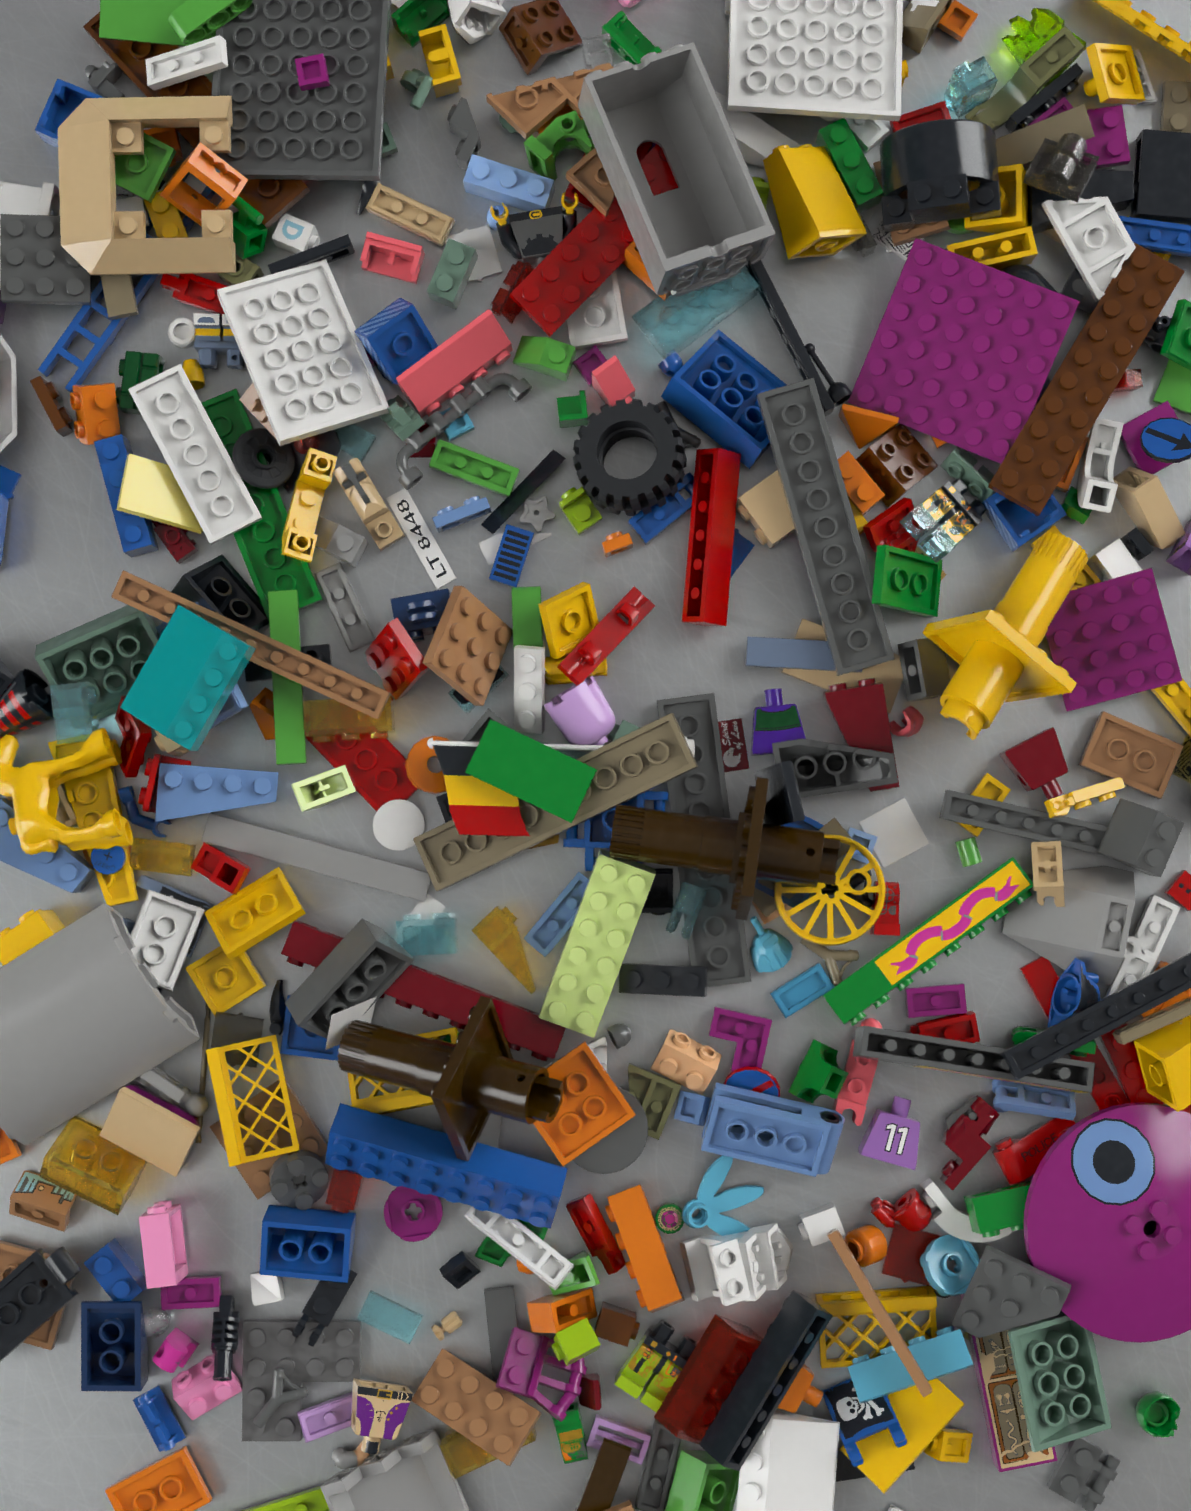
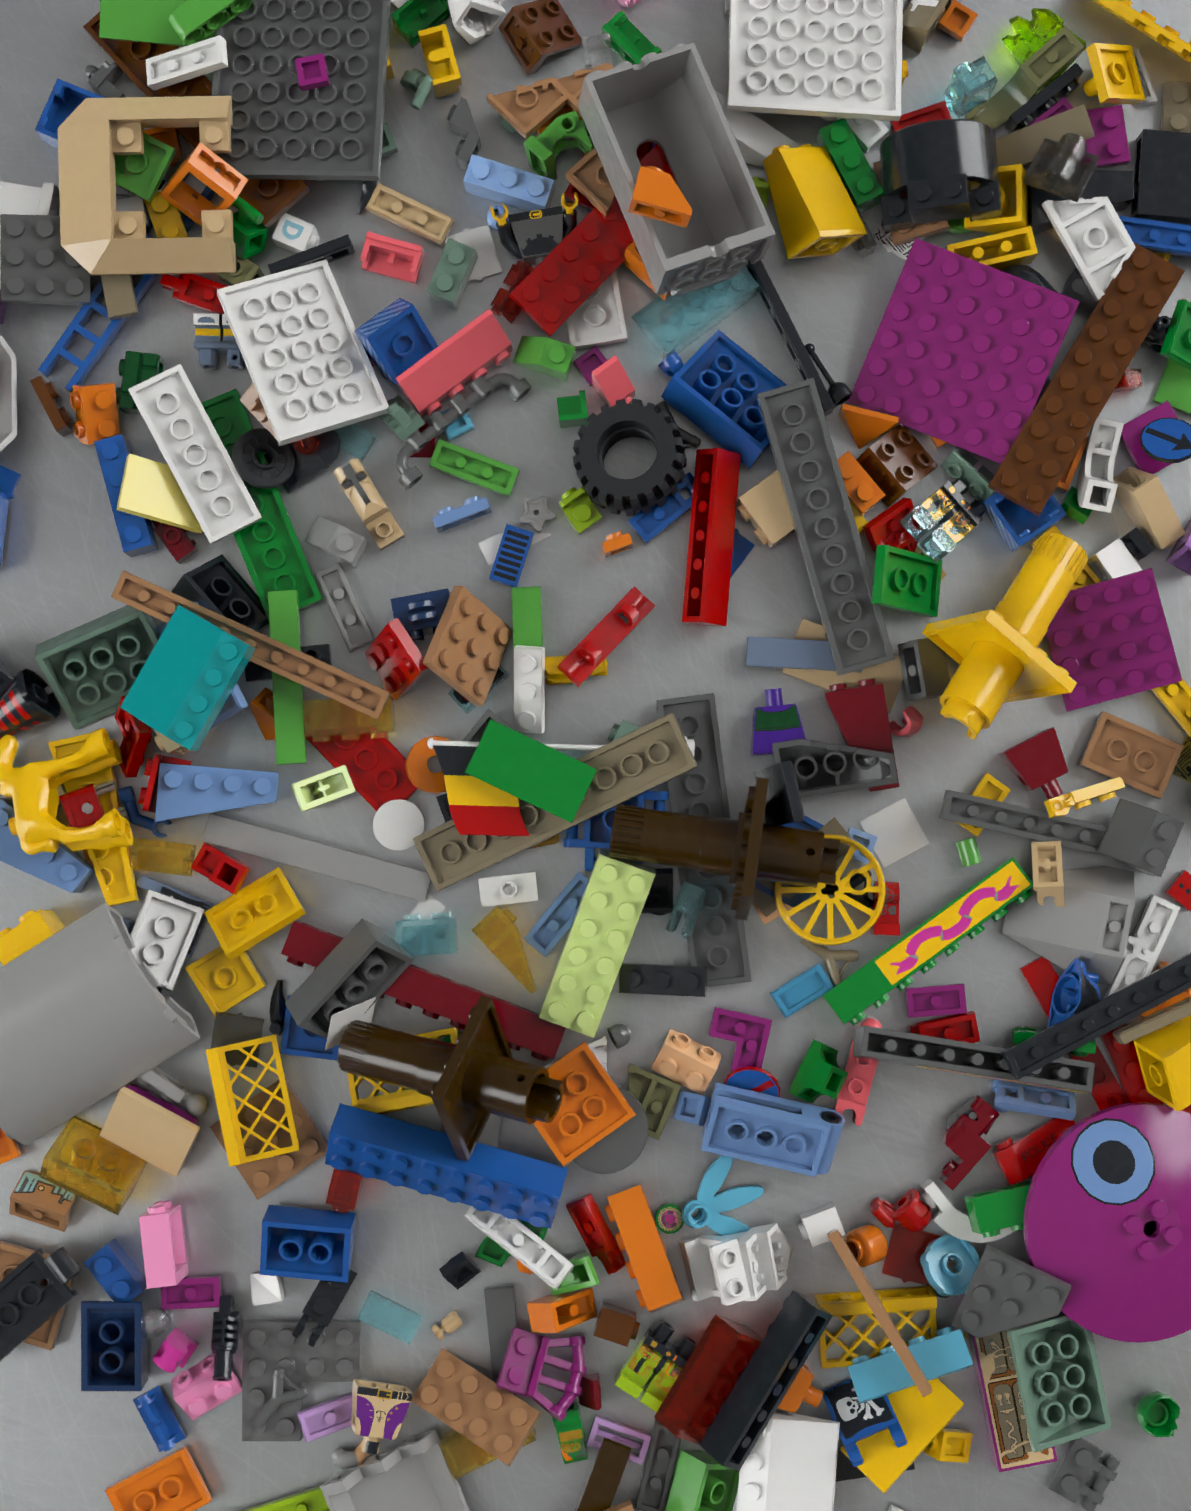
clear light blue brick [50,681,100,744] -> none
blue piece [91,846,126,875] -> none
white tile [168,318,195,348] -> none
yellow hose [182,359,205,390] -> none
dark tan piece [195,1003,210,1143] -> none
dark grey plate [269,1150,329,1210] -> none
yellow slope [282,447,337,563] -> none
magenta plate [384,1186,443,1242] -> none
white sticker [386,488,456,589] -> none
black sticker [481,449,566,534] -> none
yellow tile [538,582,599,659] -> none
lavender cylinder [544,675,615,745] -> none
lime brick [552,1318,601,1366] -> none
dark red sticker [718,718,749,772] -> none
medium azure piece [750,916,793,973] -> none
medium lavender torso [858,1096,920,1170] -> none
none -> red piece [59,780,127,828]
none -> white plate [478,872,539,907]
none -> orange slope [628,166,693,228]

